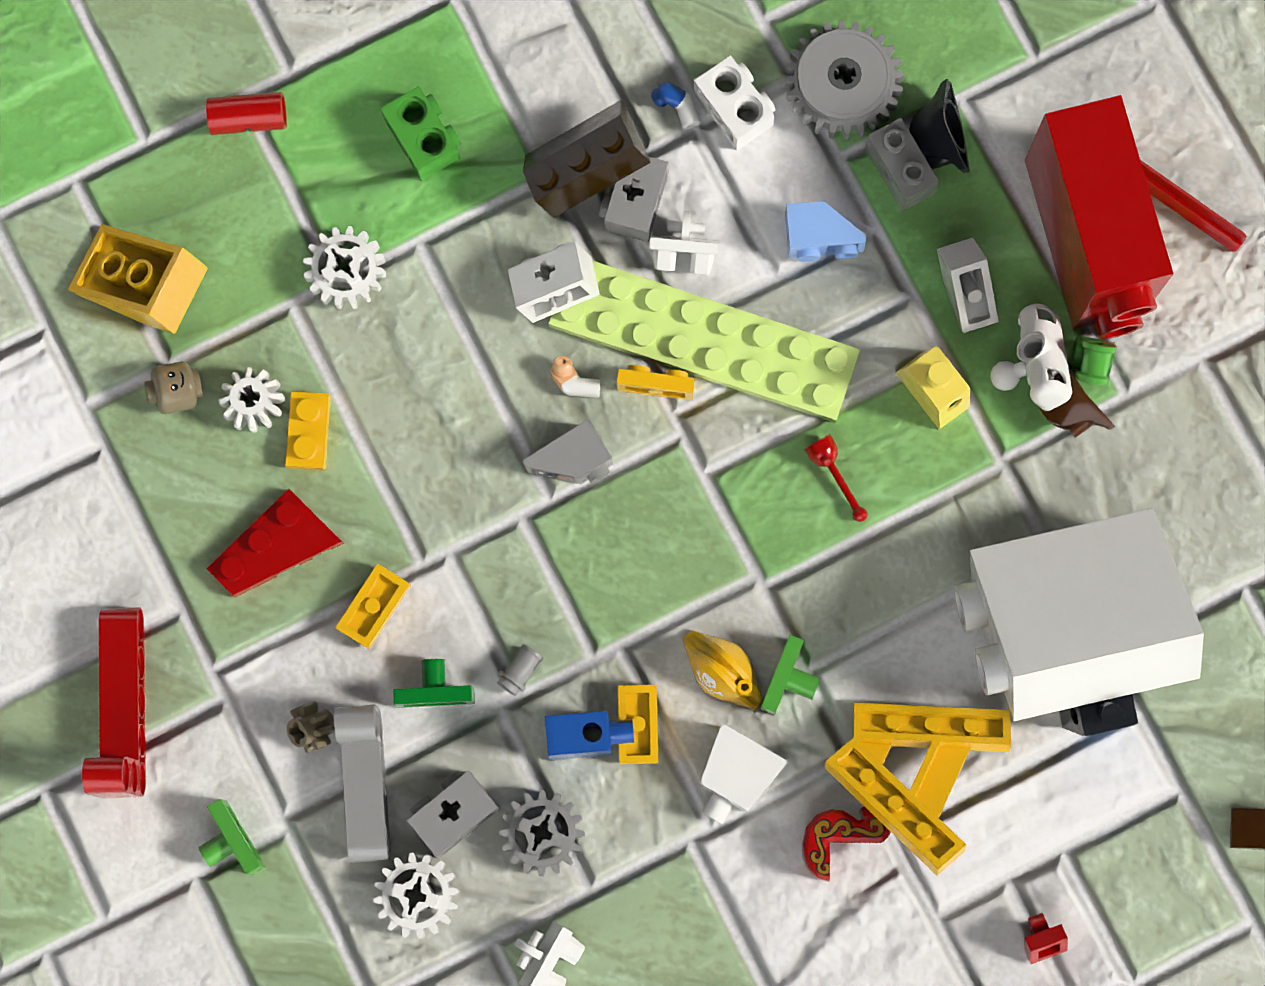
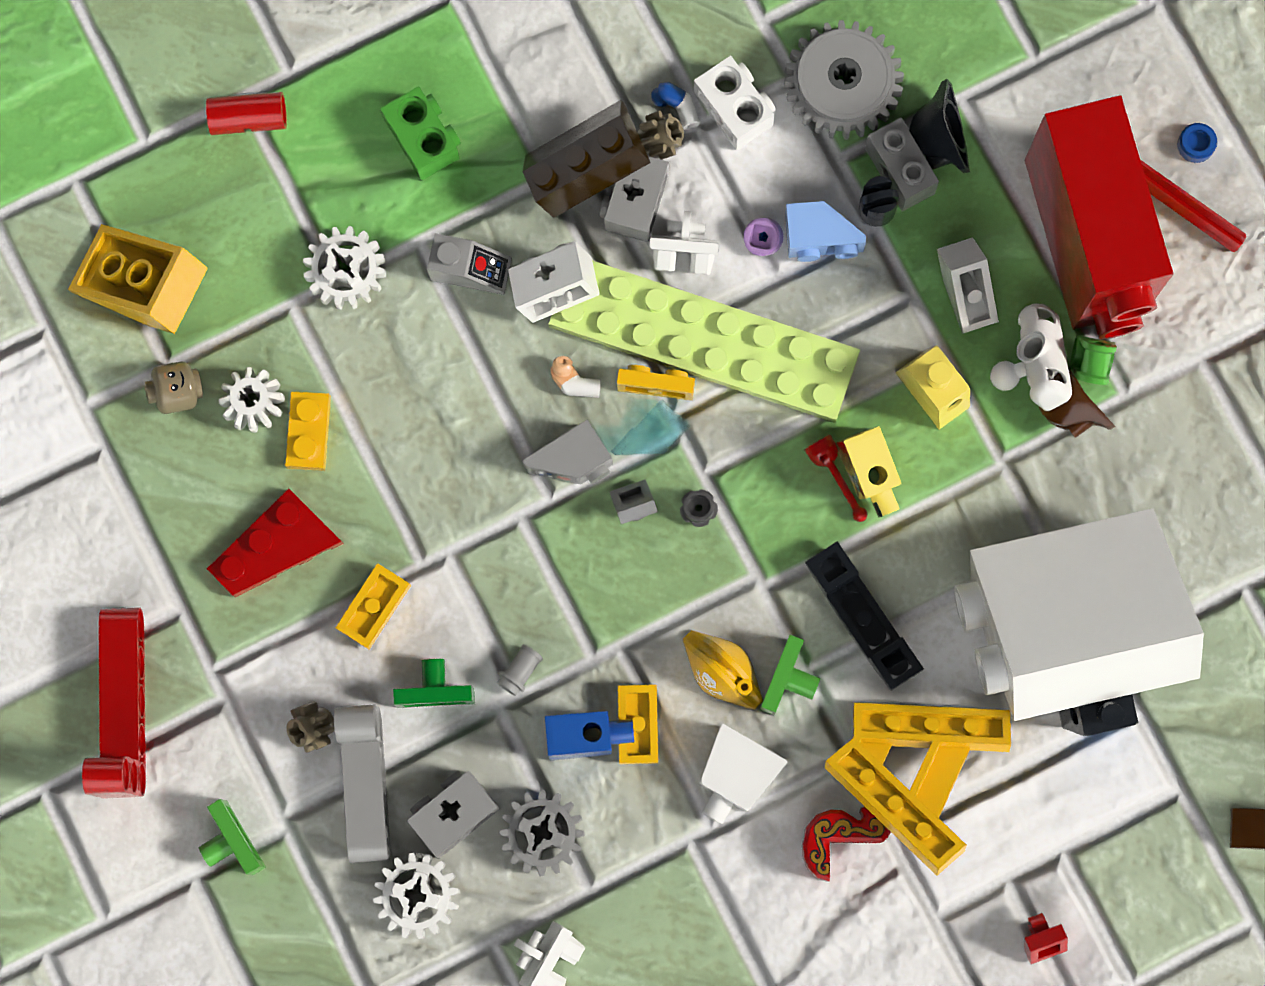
none -> light grey slope [427,233,512,295]
none -> flat silver plate [610,479,658,524]
none -> clear light blue slope [611,400,691,455]
none -> dark tan gear [637,111,684,160]
none -> flat silver plate [680,489,718,527]
none -> lavender tile [744,218,783,256]
none -> black slope [805,541,924,691]
none -> light yellow torso [836,426,901,518]
none -> black arm [859,176,899,227]
none -> blue tile [1177,123,1217,163]

